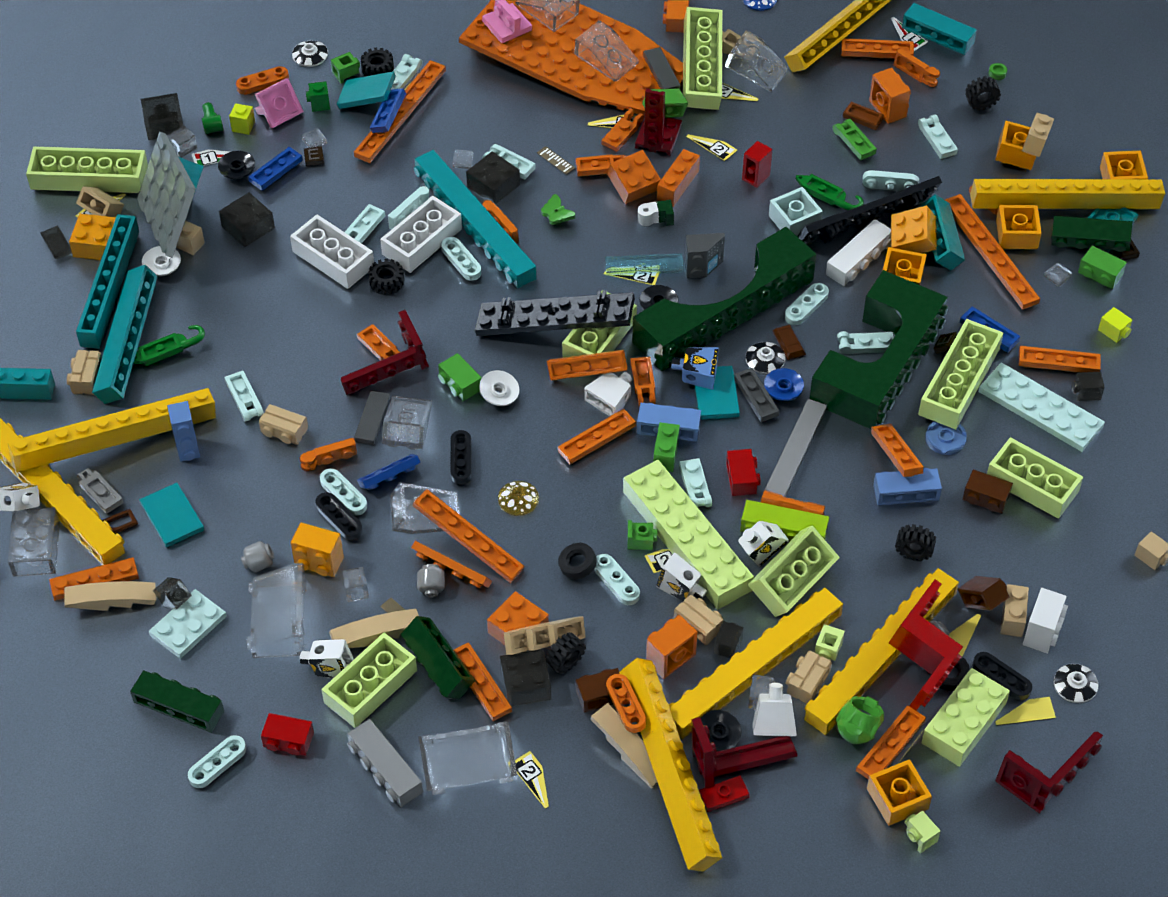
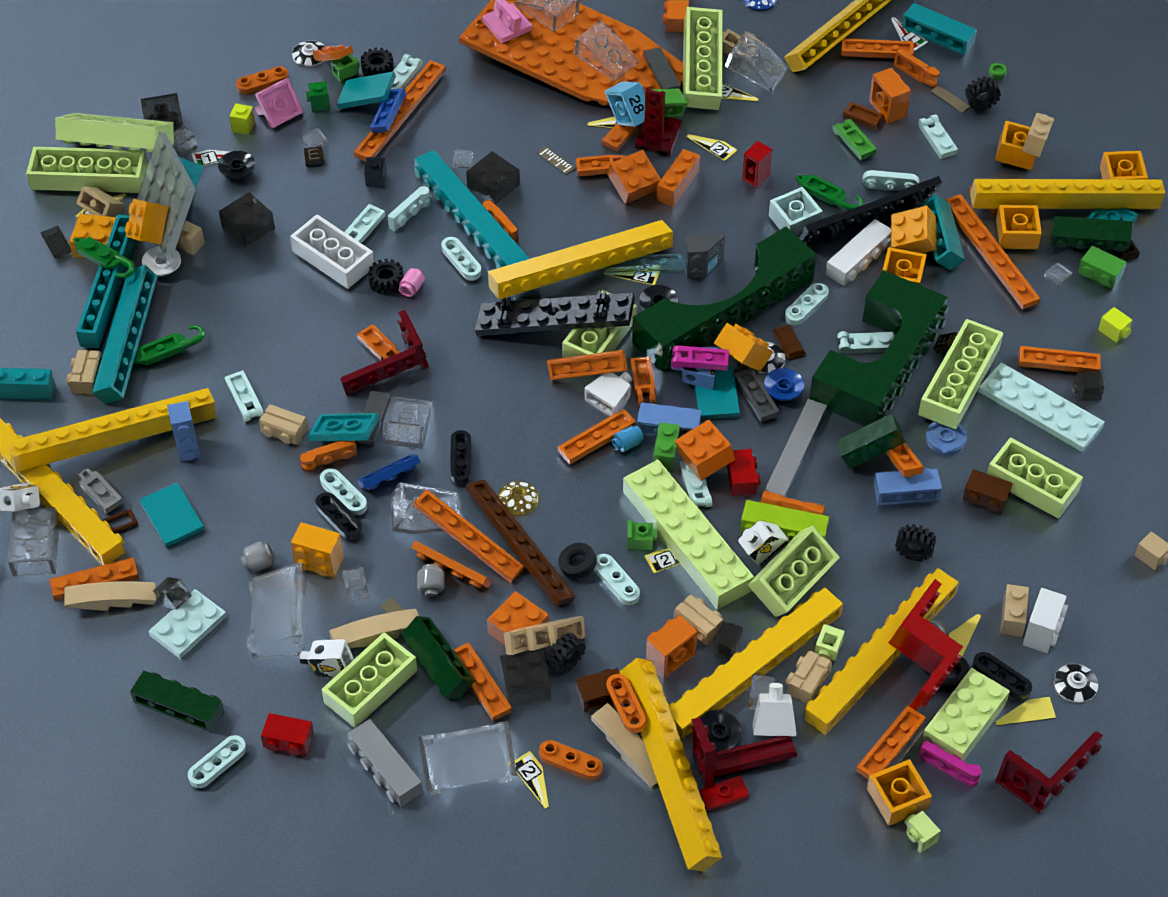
green pin [202,102,224,134] -> none
blue plate [248,147,303,191] -> none
white brick [380,196,462,273] -> none
bright green brick [438,353,482,402] -> none
white dish [479,370,519,406] -> none
light aqua plate [482,144,536,180] -> none
bright green animal [541,194,576,225] -> none
leg [638,200,674,226] -> none
white torso [656,553,708,602] -> none
bright green helmet [836,696,884,744] -> none
reddish brown brick [957,576,1010,611] -> none
blue plate [959,306,1021,353] -> none
none -> yellowish green brick [55,113,174,152]
none -> green plate [73,236,135,278]
none -> light orange brick [125,199,169,245]
none -> teal tile [308,413,379,441]
none -> orange hinge [313,44,354,61]
none -> black brick [364,157,387,187]
none -> bright pink brick [399,268,425,297]
none -> reddish brown plate [466,480,575,606]
none -> yellow brick [488,220,673,299]
none -> orange plate [539,740,603,781]
none -> medium azure brick [604,81,645,127]
none -> dark azure brick [612,426,644,452]
none -> dark pink plate [671,346,729,371]
none -> orange brick [674,420,735,481]
none -> light orange brick [714,323,773,372]
none -> dark green brick [836,414,905,469]
none -> dark pink plate [919,740,982,787]
none -> dark tan sticker [931,85,970,113]

